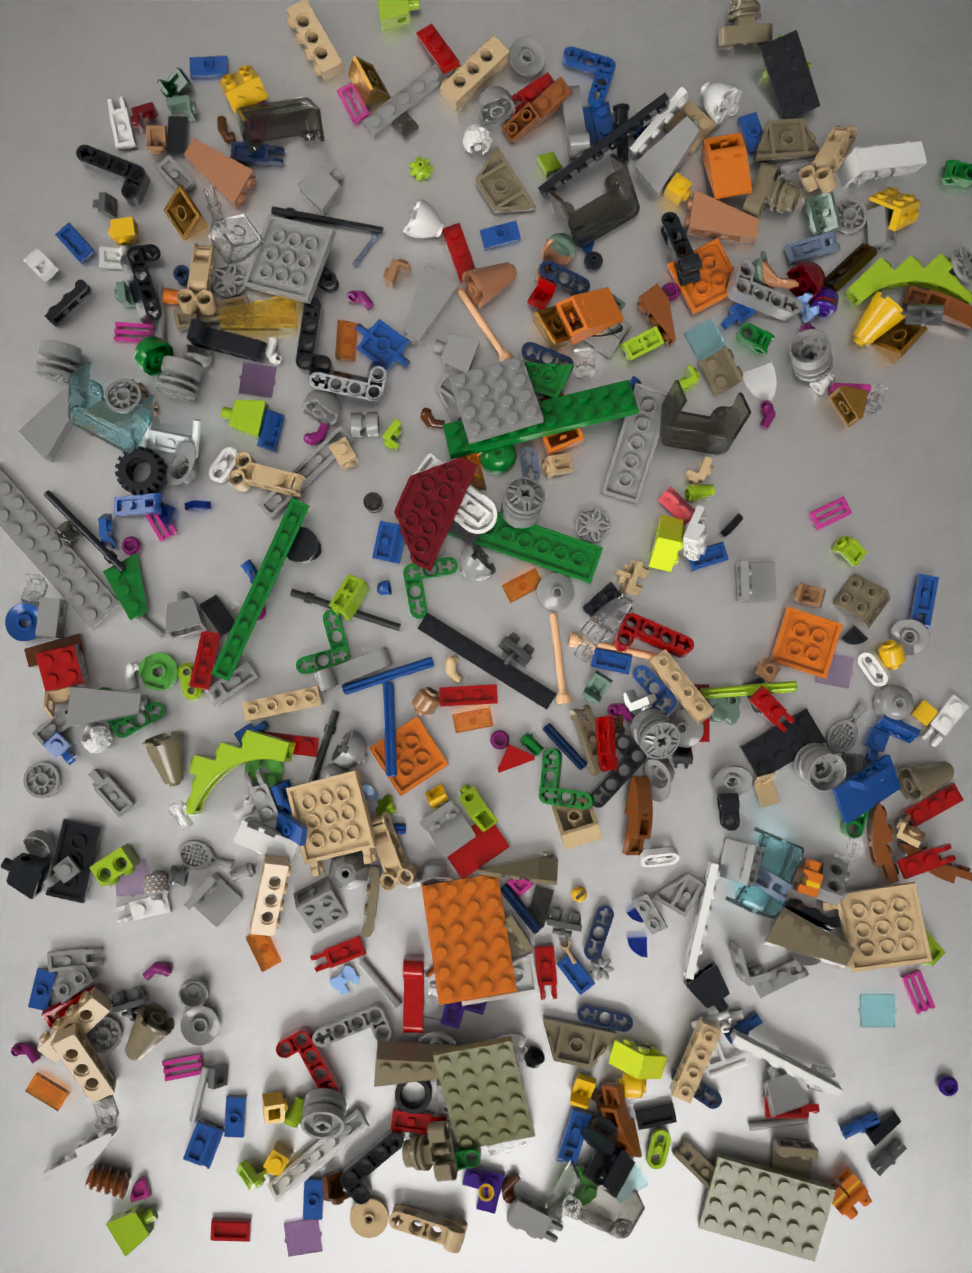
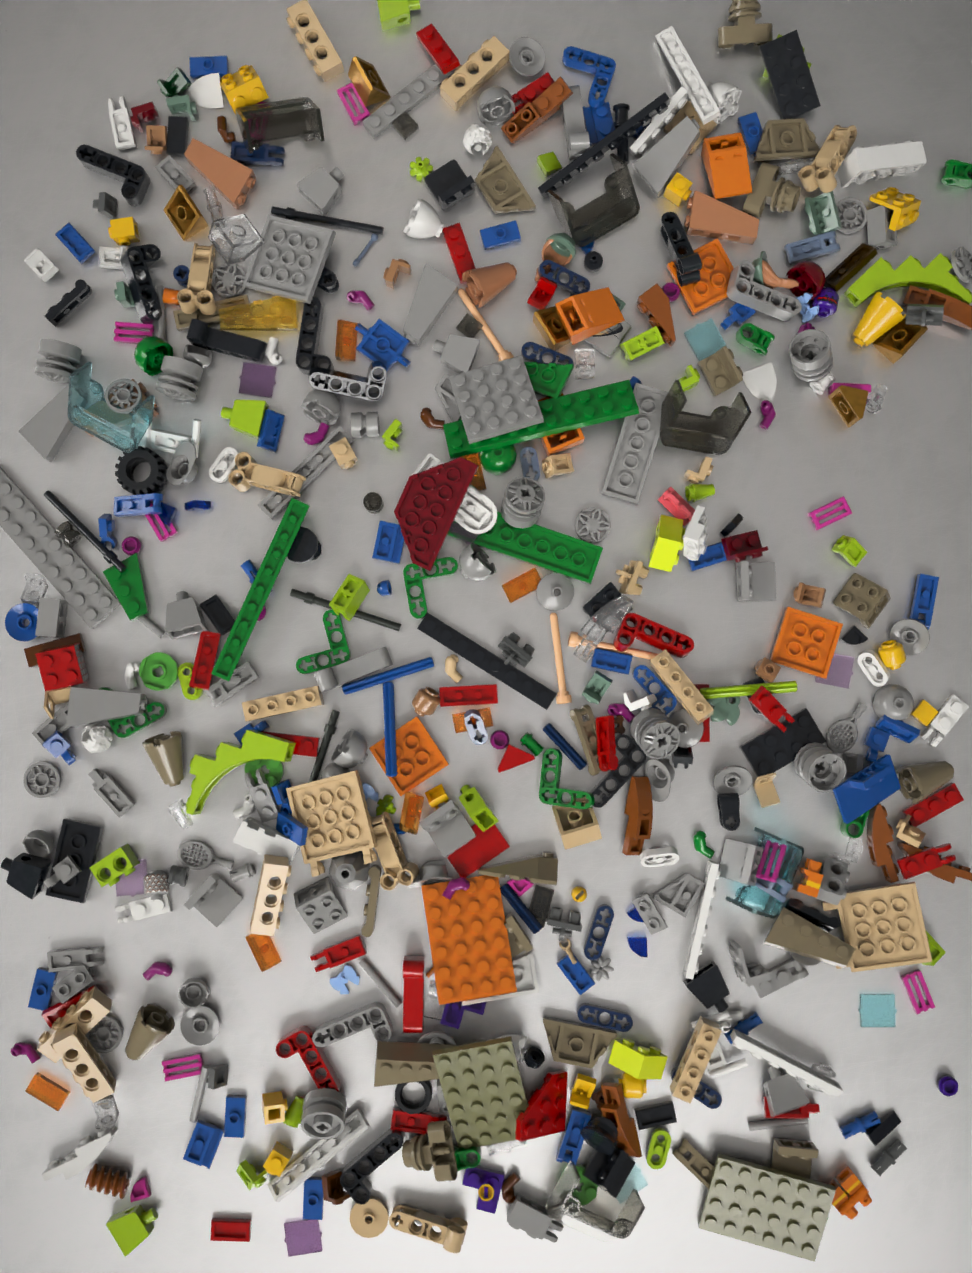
dark grey hips [110,986,150,1021] -> none
red hinge [534,944,557,1000] -> none
none -> white sticker [185,73,224,109]
none -> clear orange slope [399,792,424,835]
none -> black bracket [424,160,475,210]
none -> magenta arm [442,877,470,900]
none -> clear smoke plate [456,313,483,338]
none -> beam [464,709,488,745]
none -> red plate [515,1070,568,1142]
none -> white plate [655,26,721,125]
none -> green arm [693,831,715,859]
none -> dark red bracket [721,530,769,563]
none -> dark pink tile [756,840,787,883]

